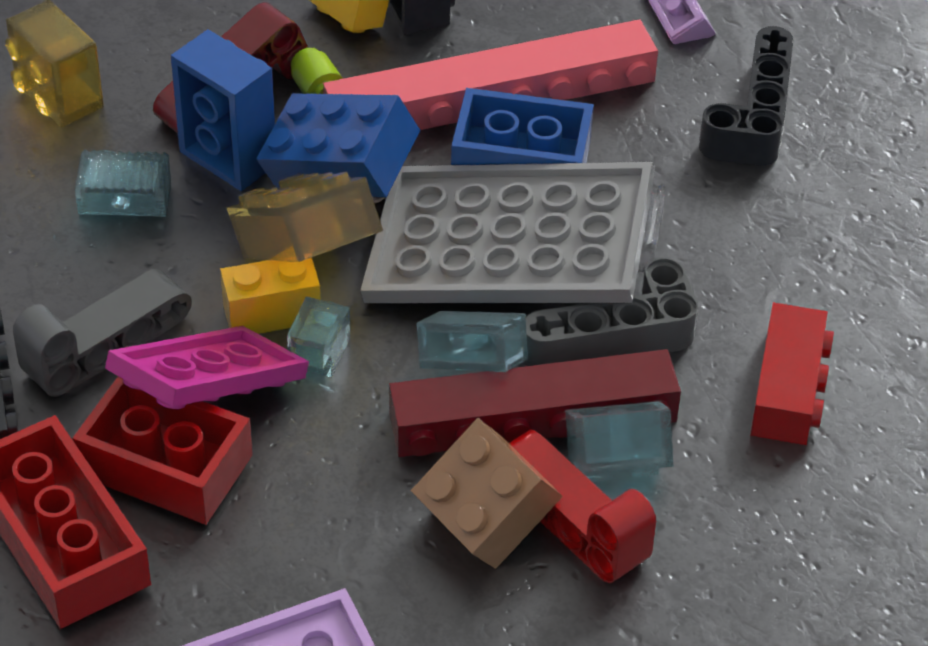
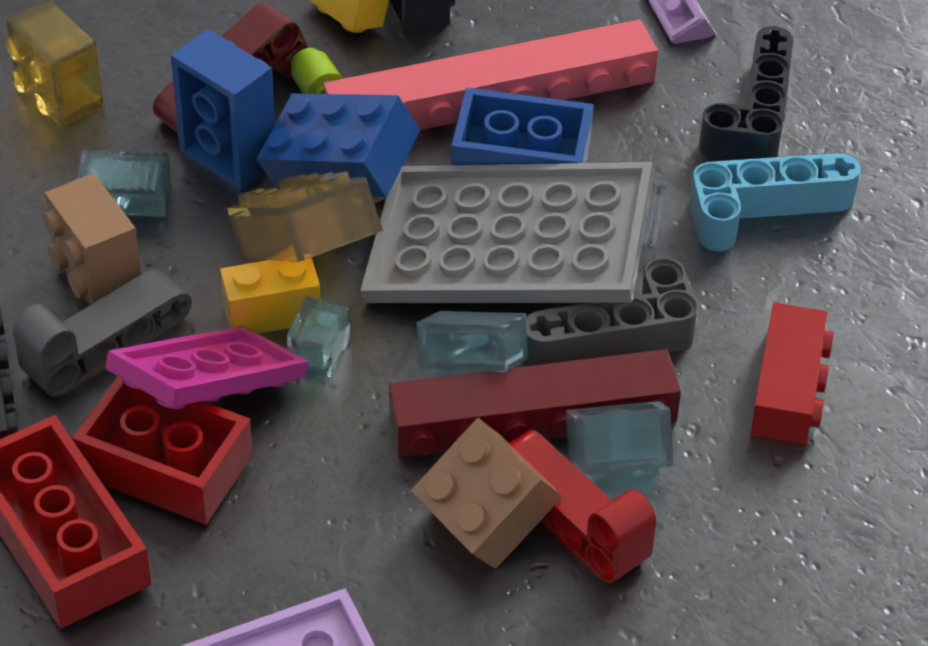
none -> medium nougat brick [42,173,141,306]
none -> medium azure beam [690,153,861,252]

